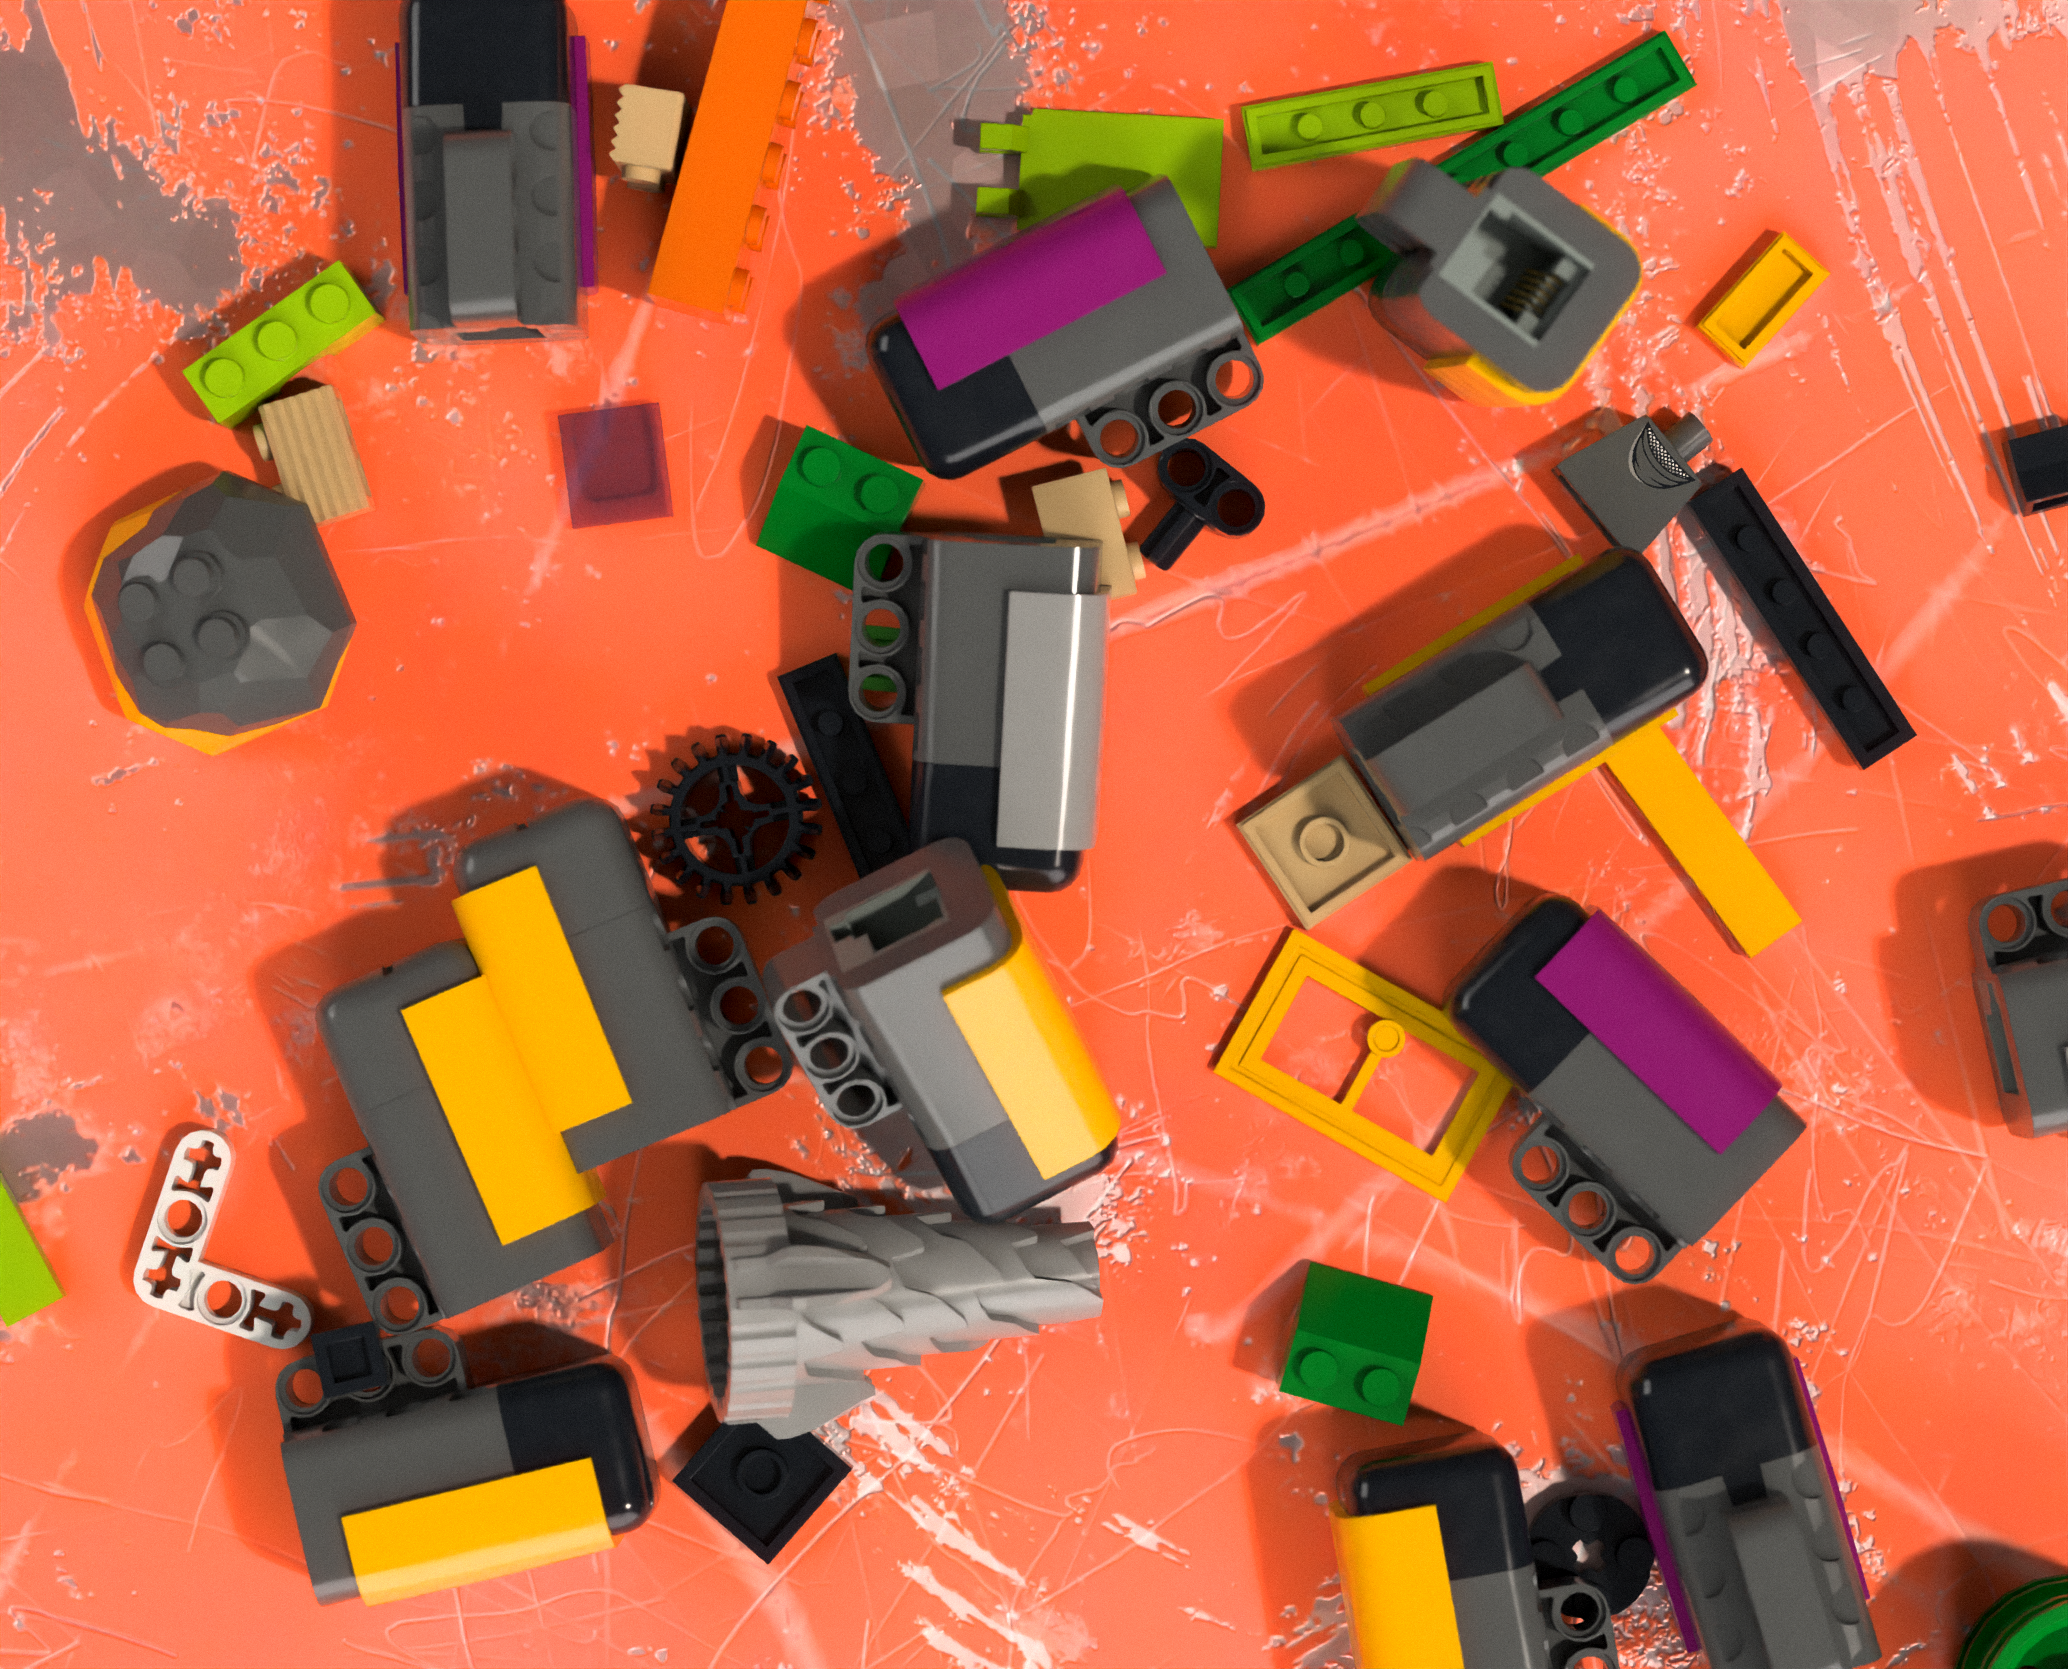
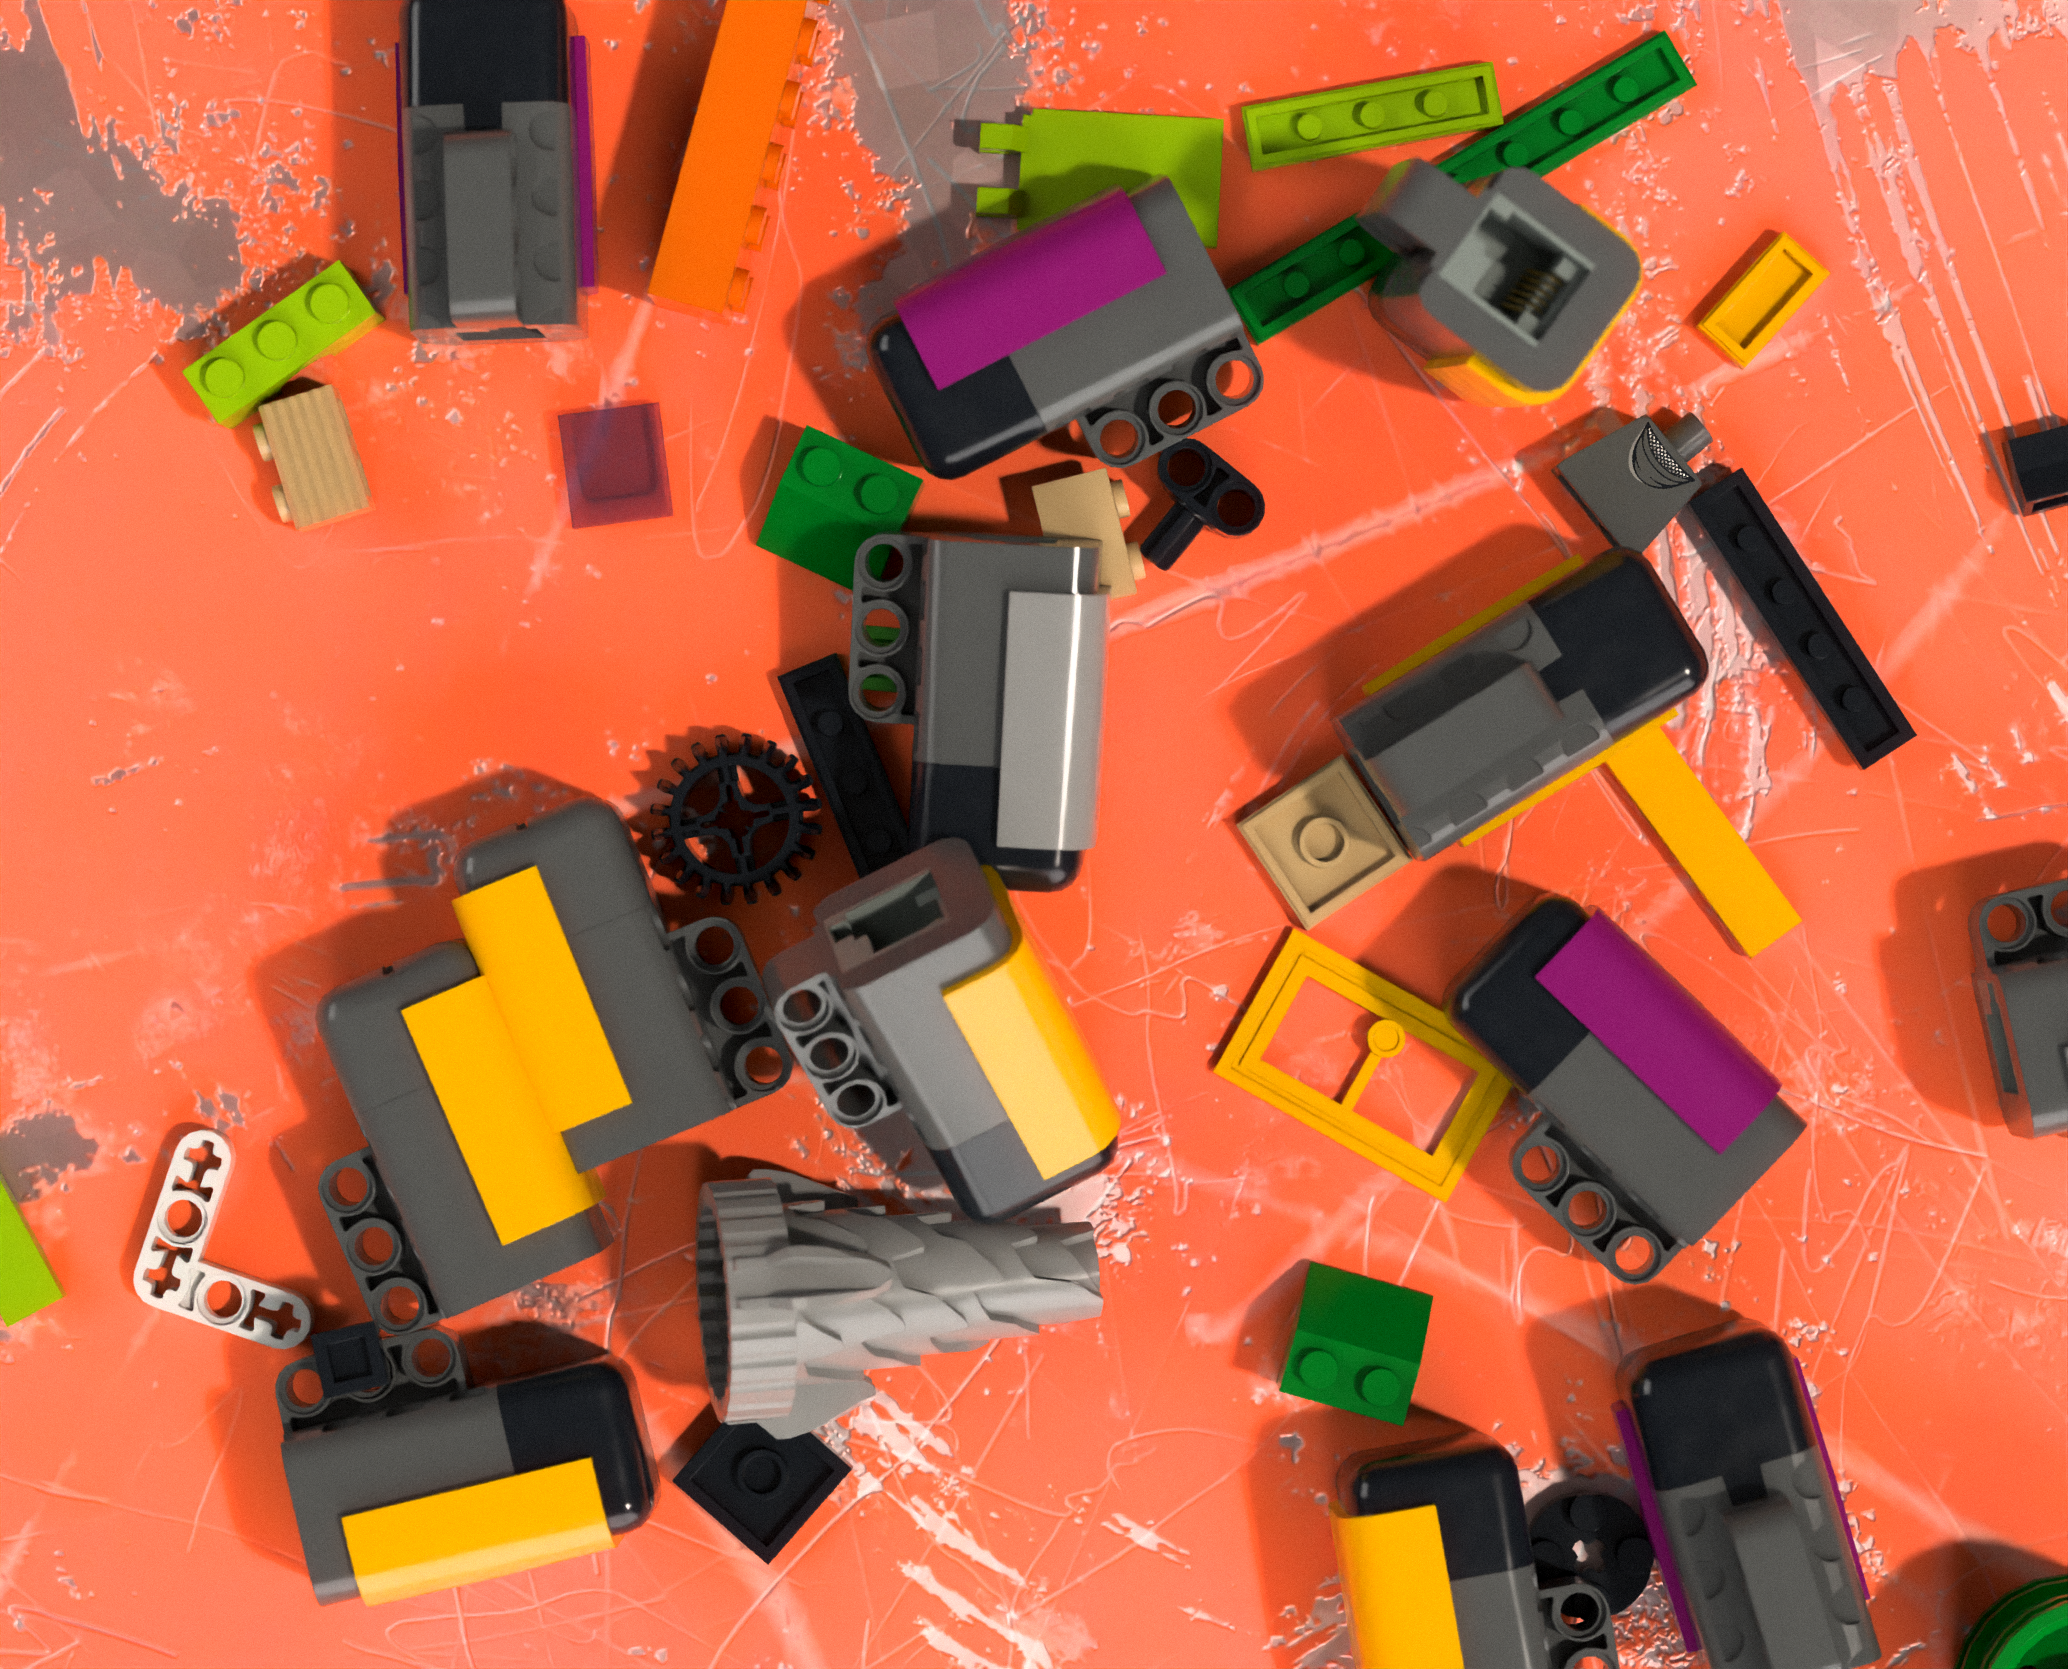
dark grey rock [84,470,357,756] -> none
tan brick [608,84,692,194] -> none

